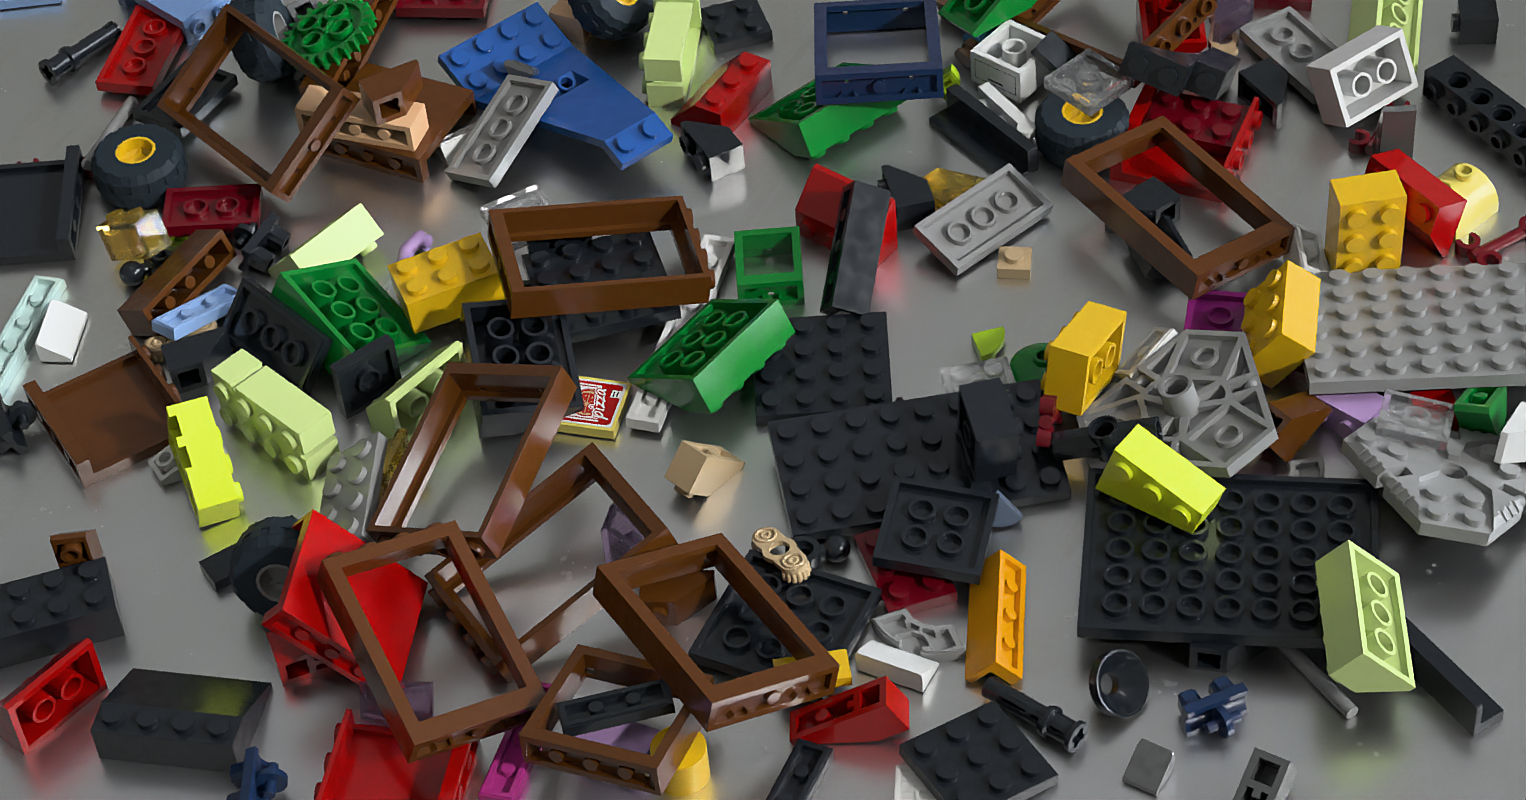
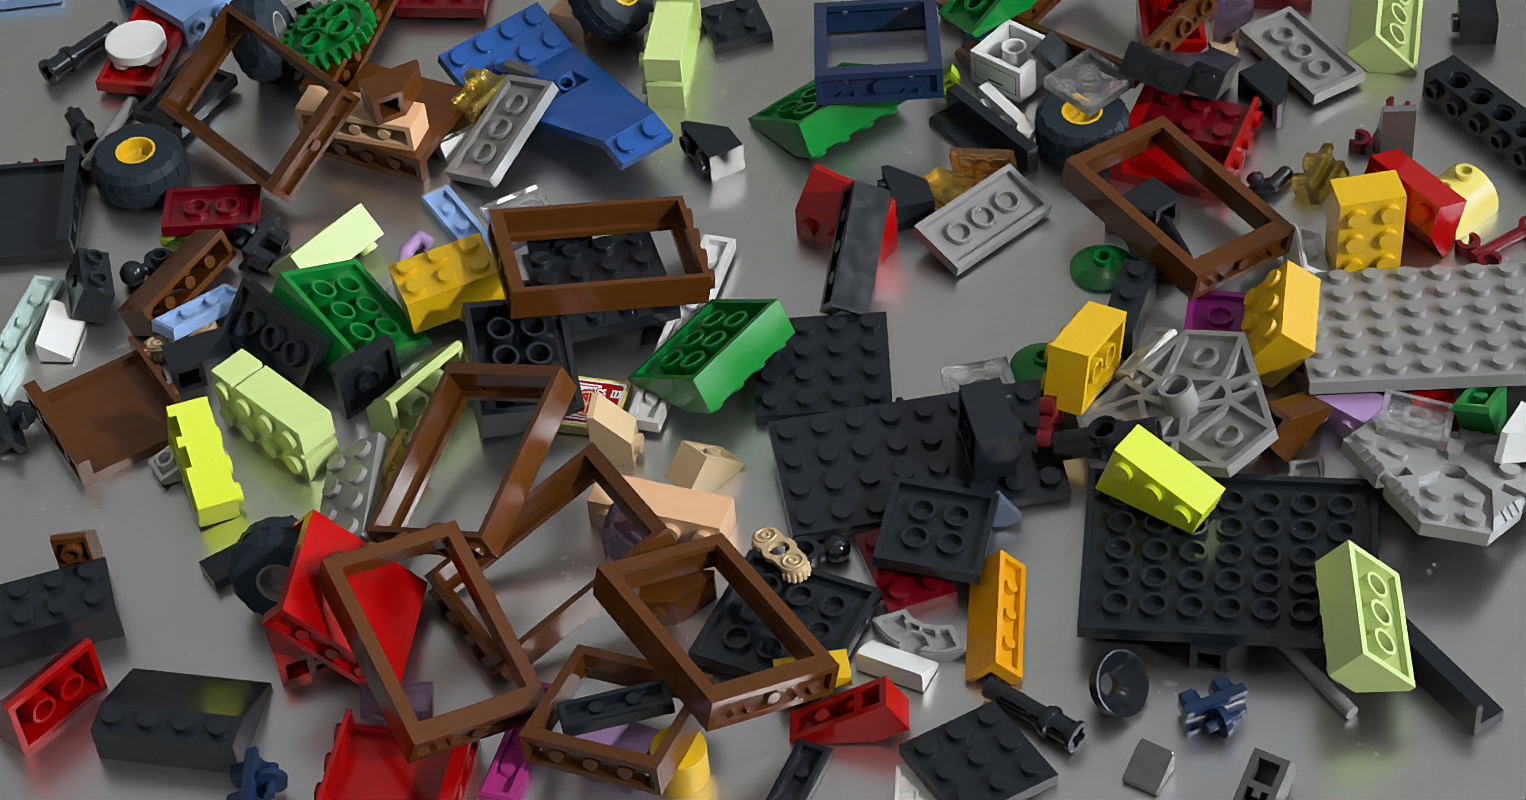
clear yellow brick [96,207,173,261] -> none
red slope [670,51,773,132] -> none
green window [734,226,805,306] -> none
lime tile [971,326,1005,365] -> none
tan plate [997,246,1032,280] -> none
white brick [1306,25,1419,128] -> none
none -> black axle [64,106,98,154]
none -> black brick [65,247,115,324]
none -> white tile [105,20,167,70]
none -> light blue tile [420,185,490,248]
none -> clear yellow hips [450,68,507,123]
none -> tan slope [586,393,644,467]
none -> light nougat brick [586,475,736,543]
none -> clear orange plate [949,148,1019,179]
none -> green dish [1070,244,1134,293]
none -> black brick [1107,258,1158,361]
none -> black arm [1246,165,1294,194]
none -> clear yellow hips [1291,143,1350,205]

